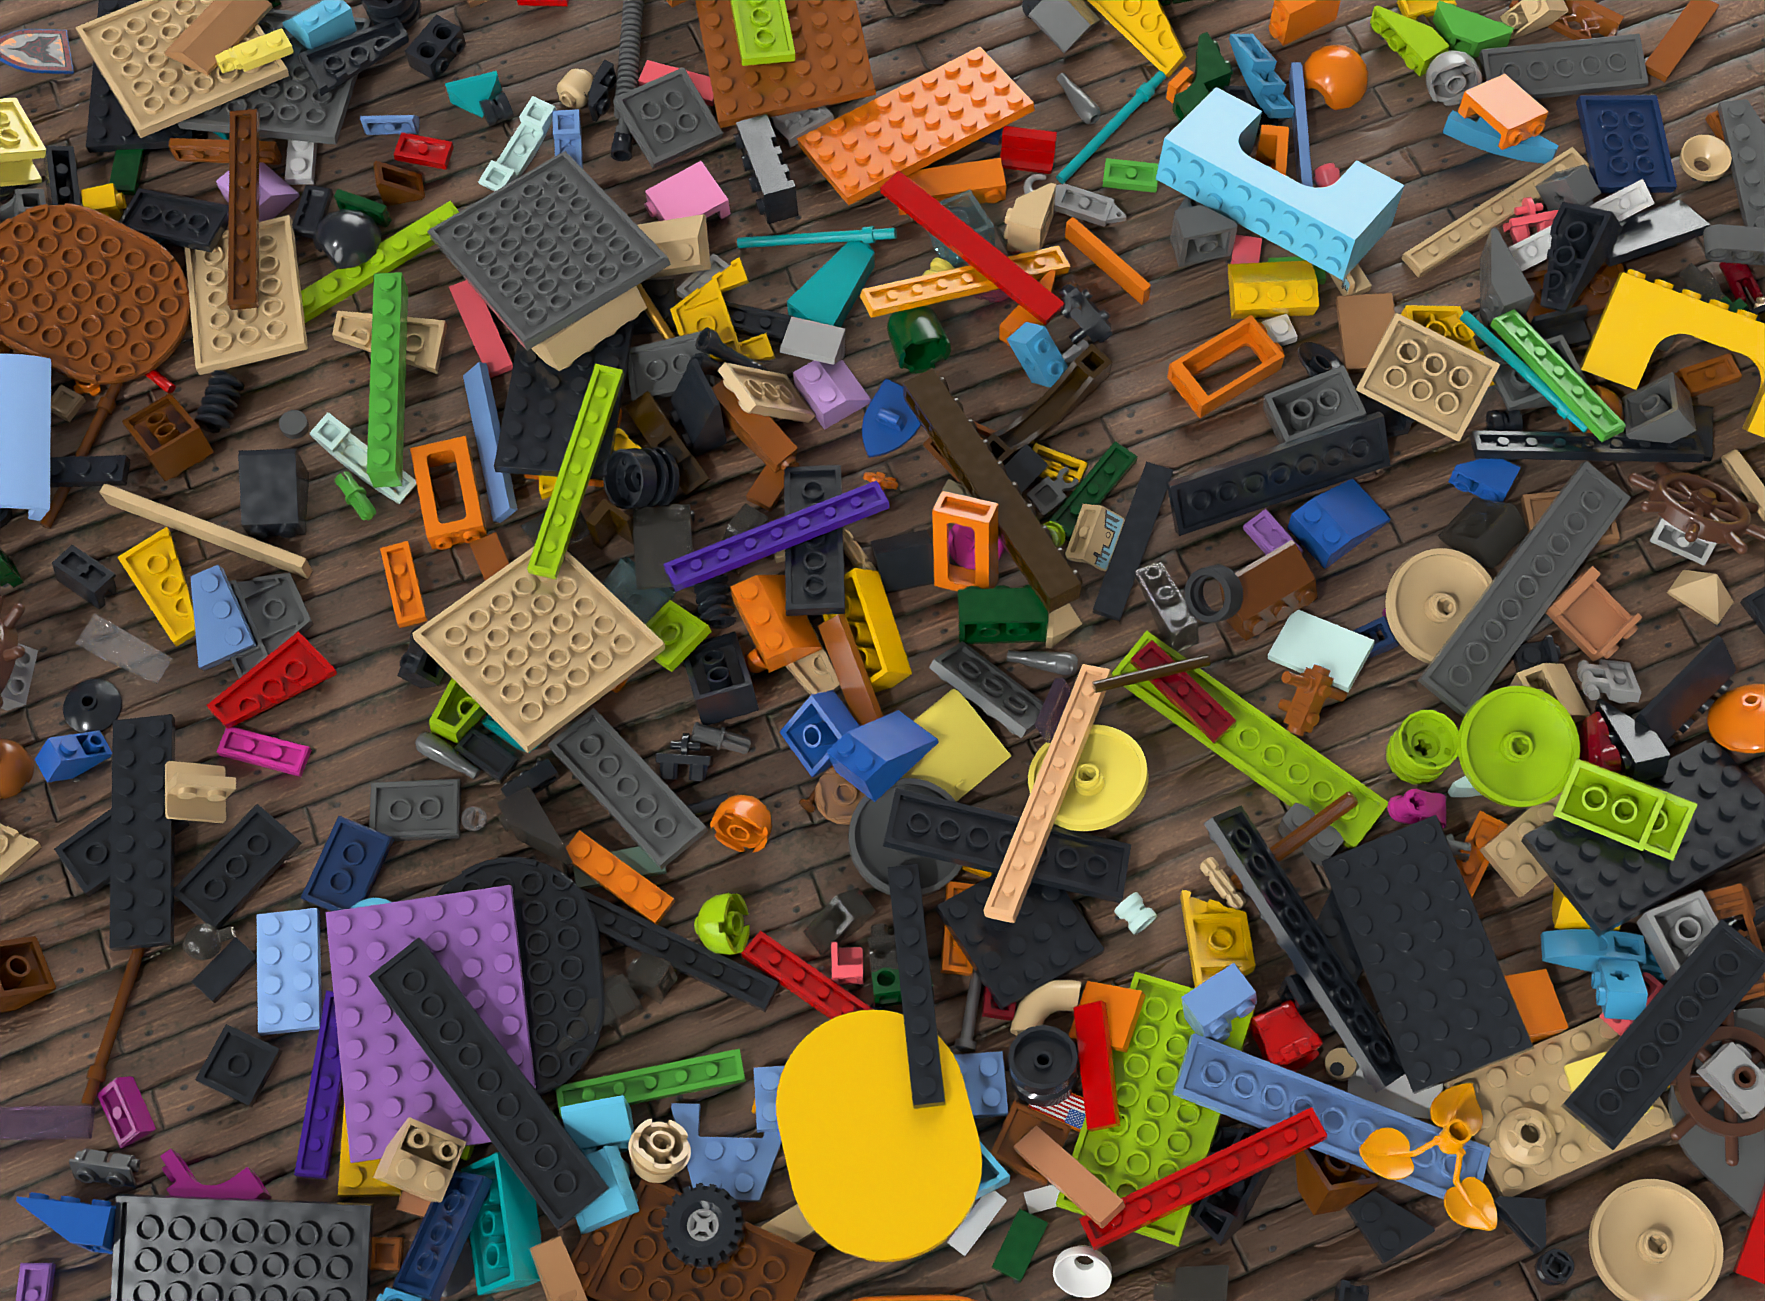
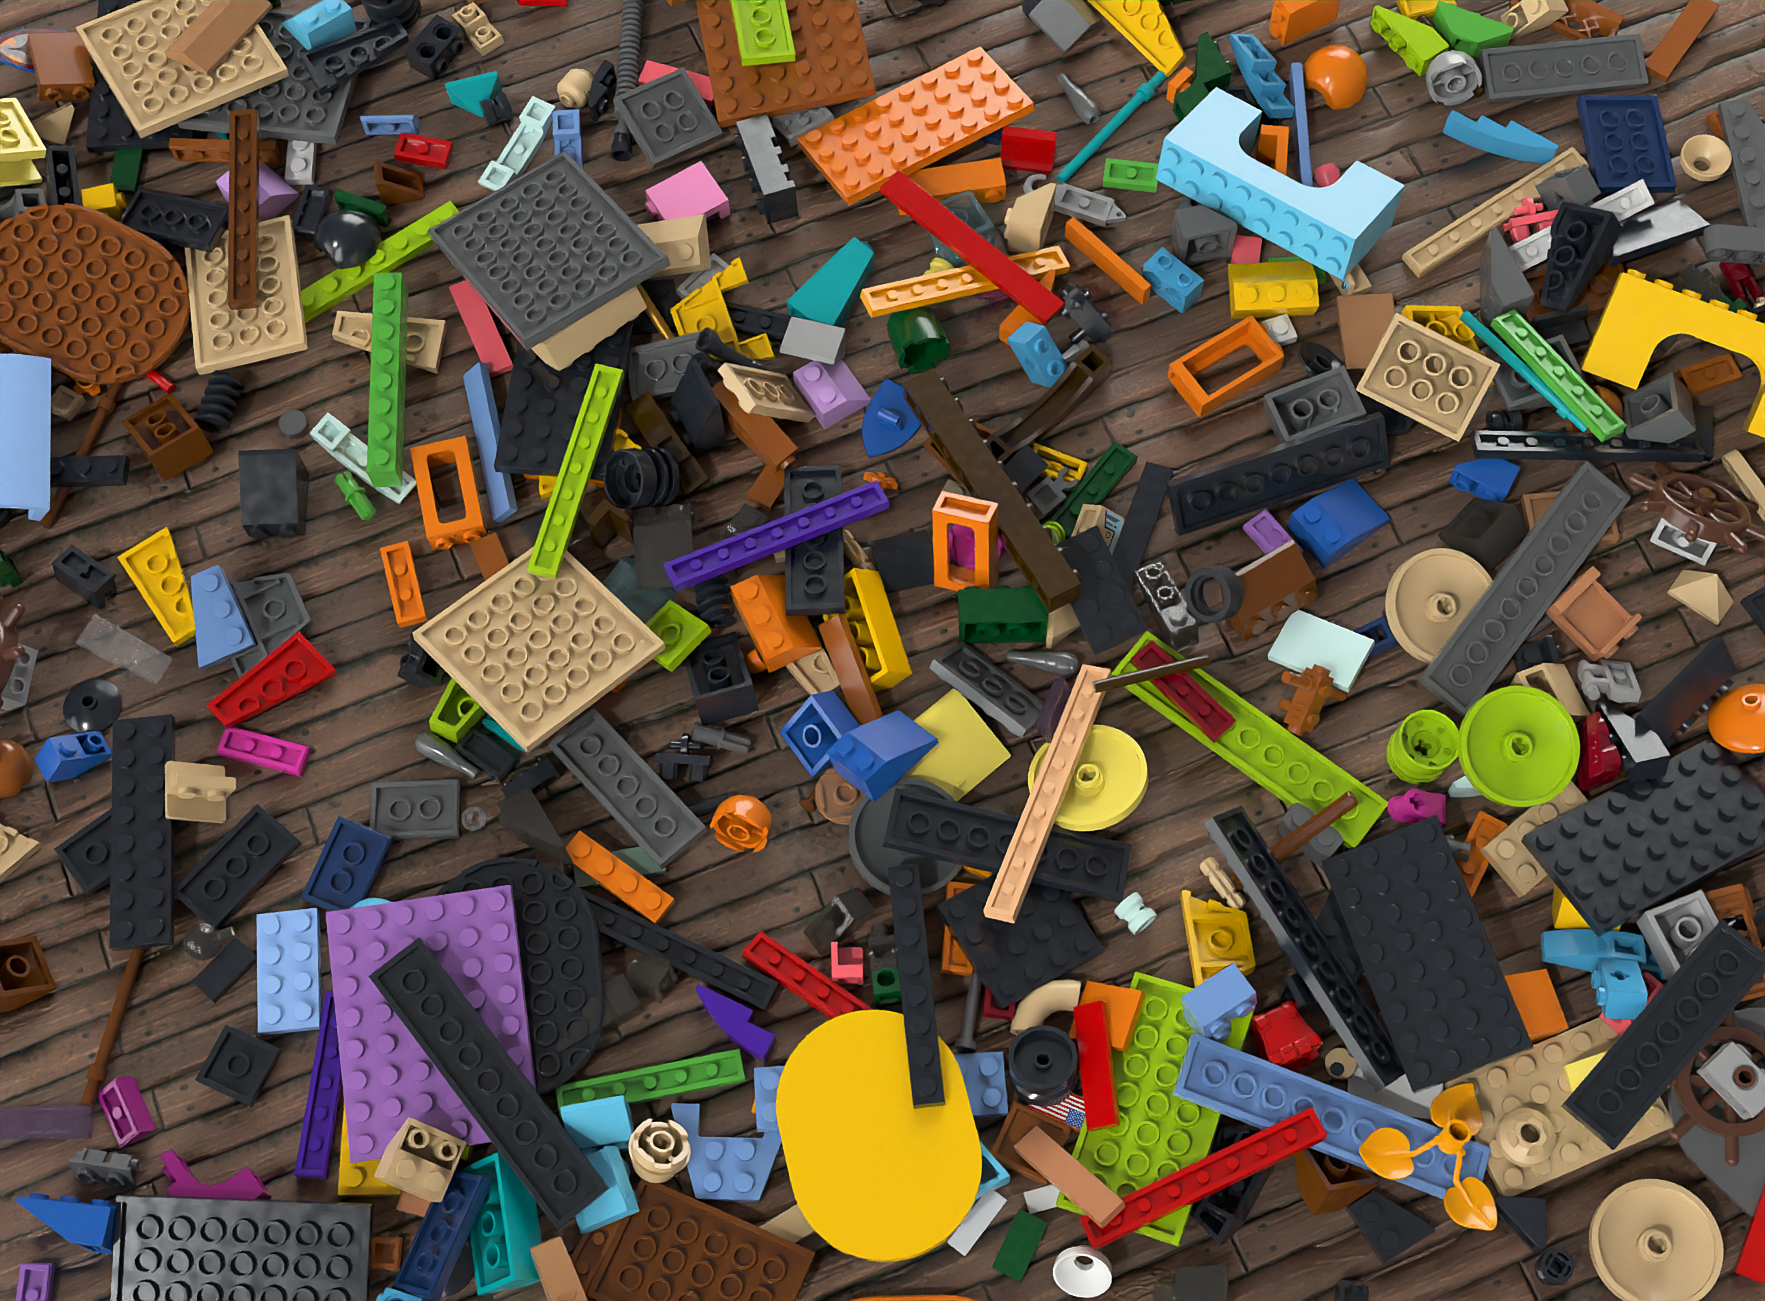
tan tile [99,484,313,579] -> none
light yellow hinge [215,28,294,74] -> none
black wheel [662,1183,746,1270] -> none
lime cylinder [694,893,750,955] -> none
teal bar [737,226,897,248] -> none
panel [1458,74,1548,150] -> none
lime slope [1553,758,1697,861] -> none
none -> panel [27,32,95,102]
none -> tan slope [31,102,74,145]
none -> tan slope [452,2,505,56]
none -> dark purple slope [696,984,777,1064]
none -> black plate [1055,525,1148,655]
none -> dark azure brick [1142,247,1204,314]

